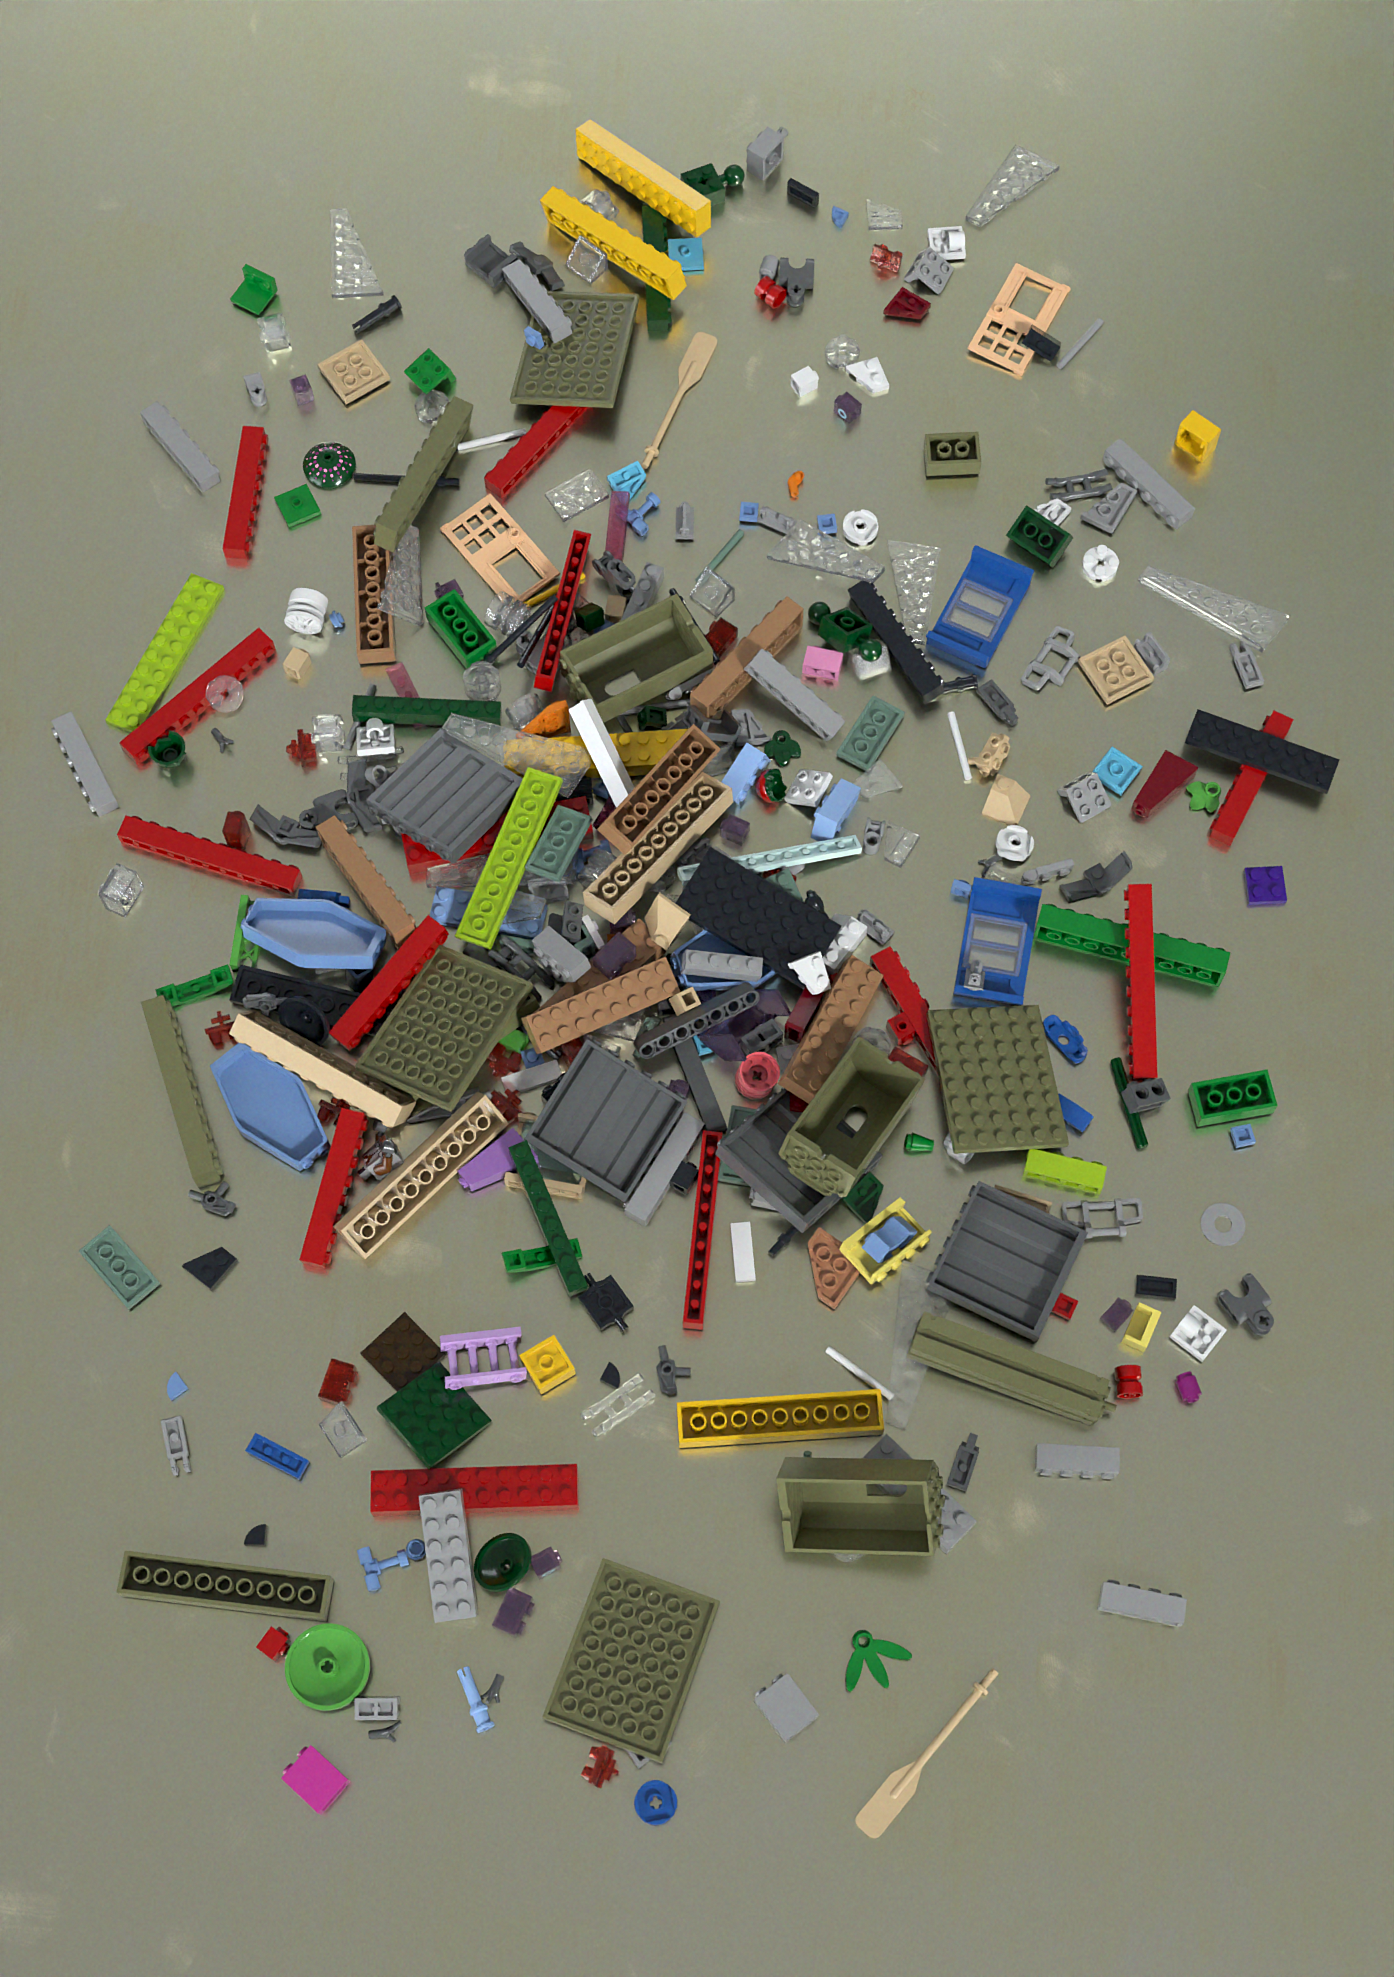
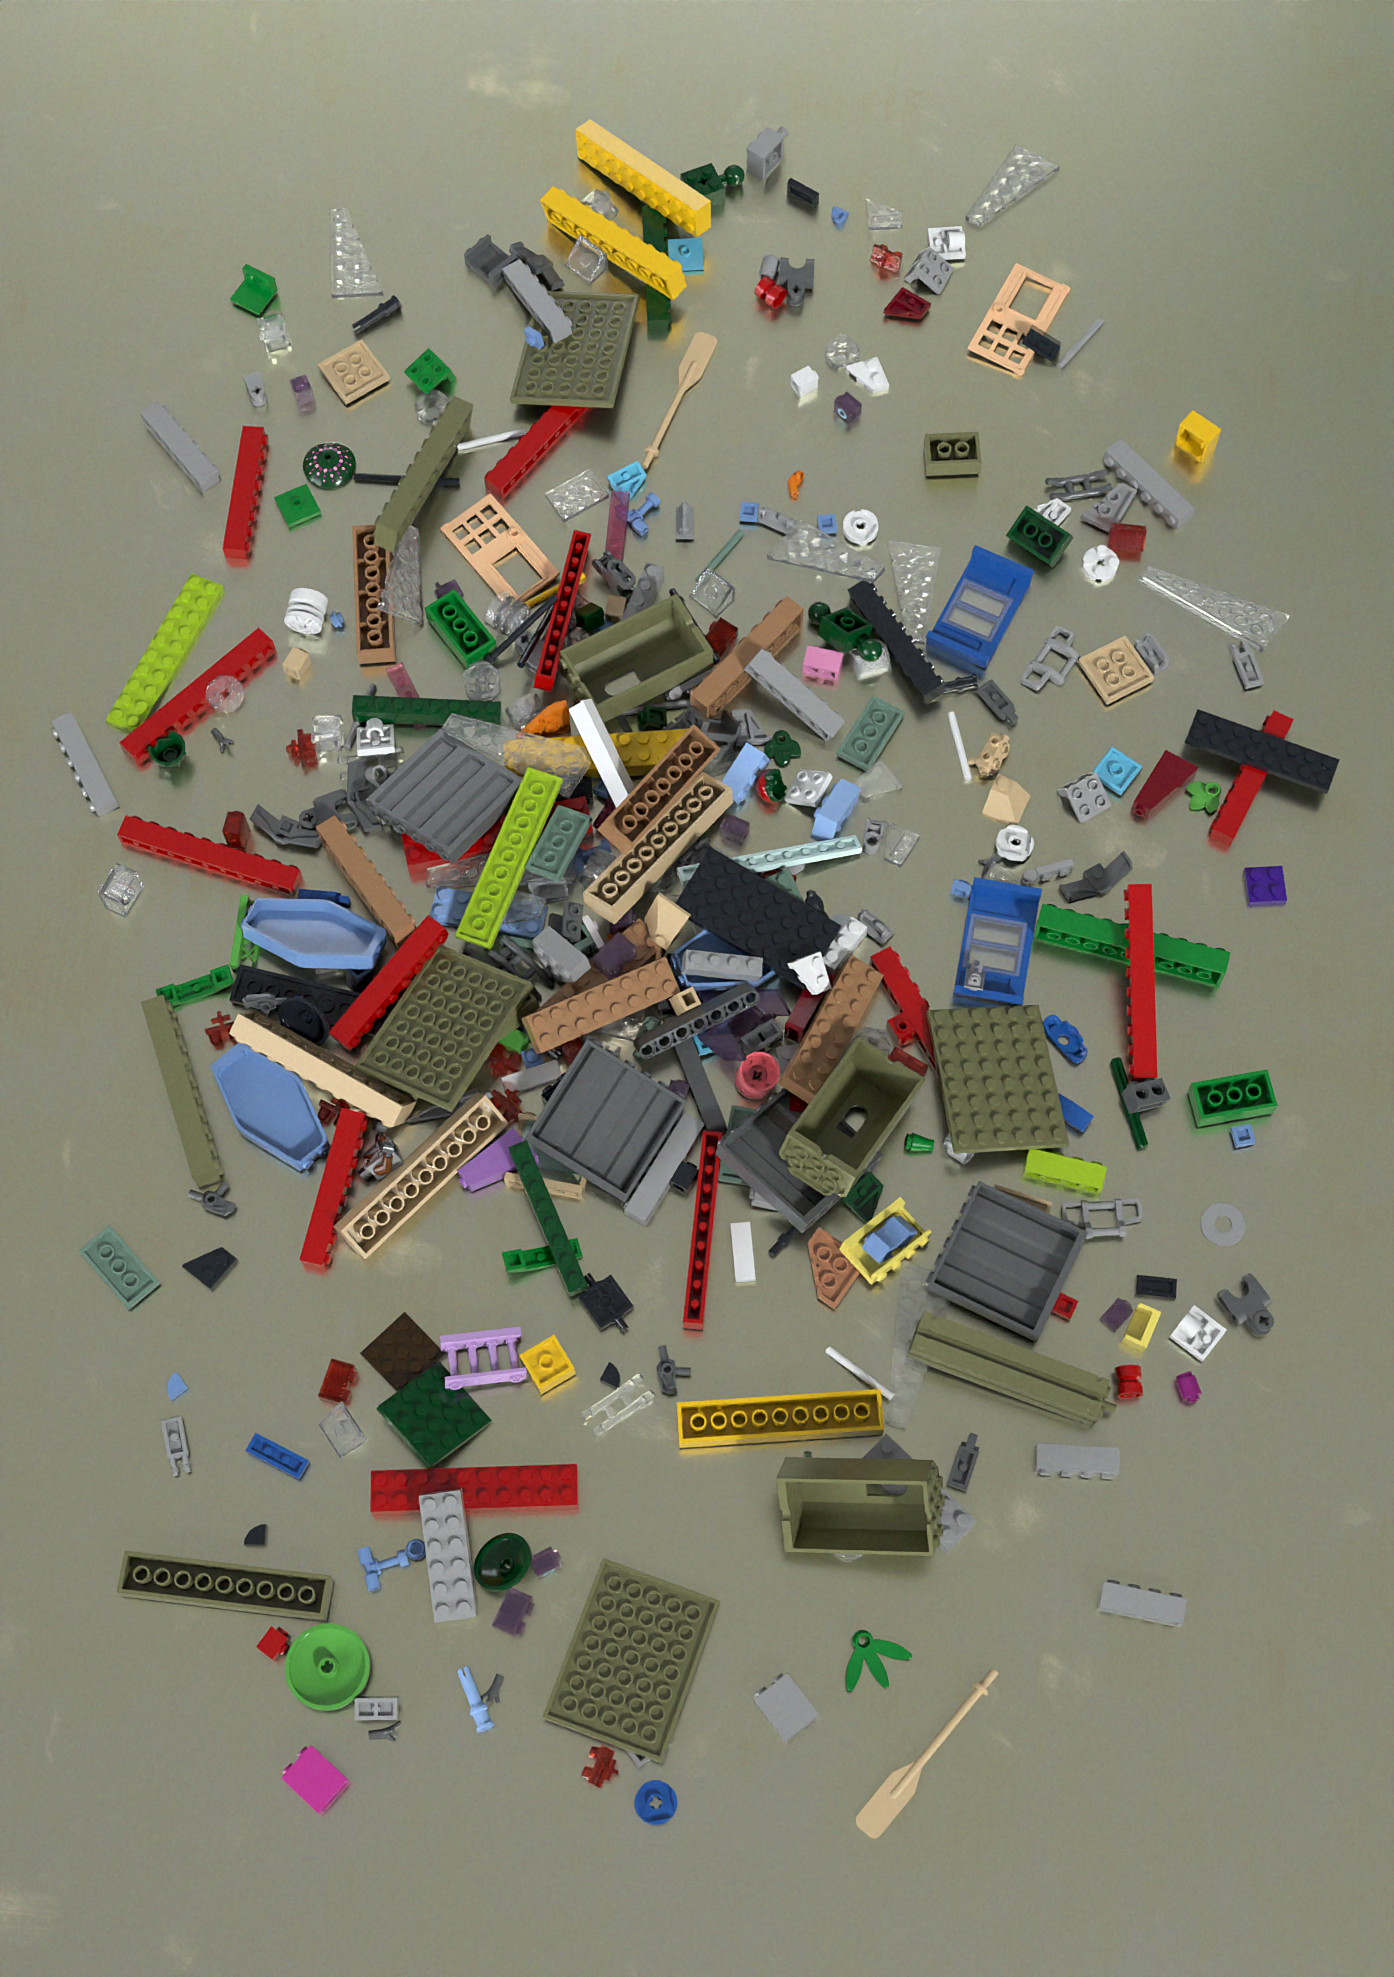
none -> clear red brick [1107,522,1147,553]

